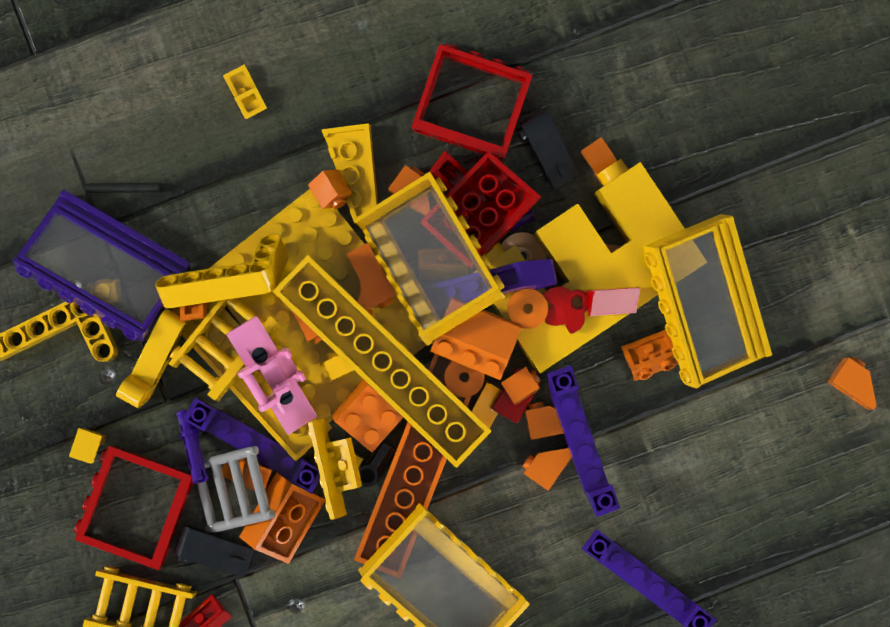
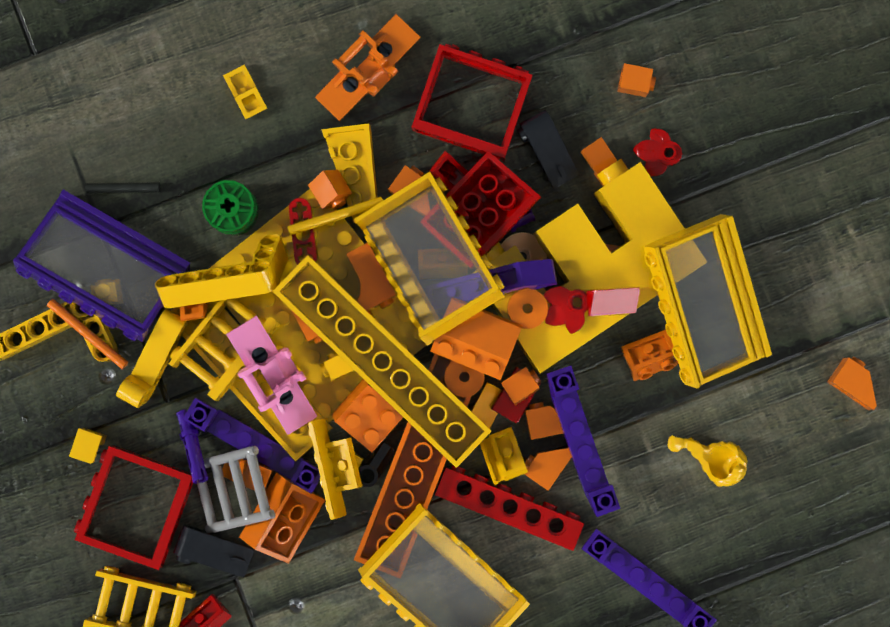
none -> orange bar [47,299,129,369]
none -> green wheel [202,180,259,236]
none -> yellow bar [287,197,383,236]
none -> red beam [289,198,318,265]
none -> orange piece [315,14,421,121]
none -> red brick [435,464,584,551]
none -> yellow plate [480,427,528,485]
none -> orange brick [617,63,656,97]
none -> red plate [633,128,682,177]
none -> yellow hair [667,435,748,487]

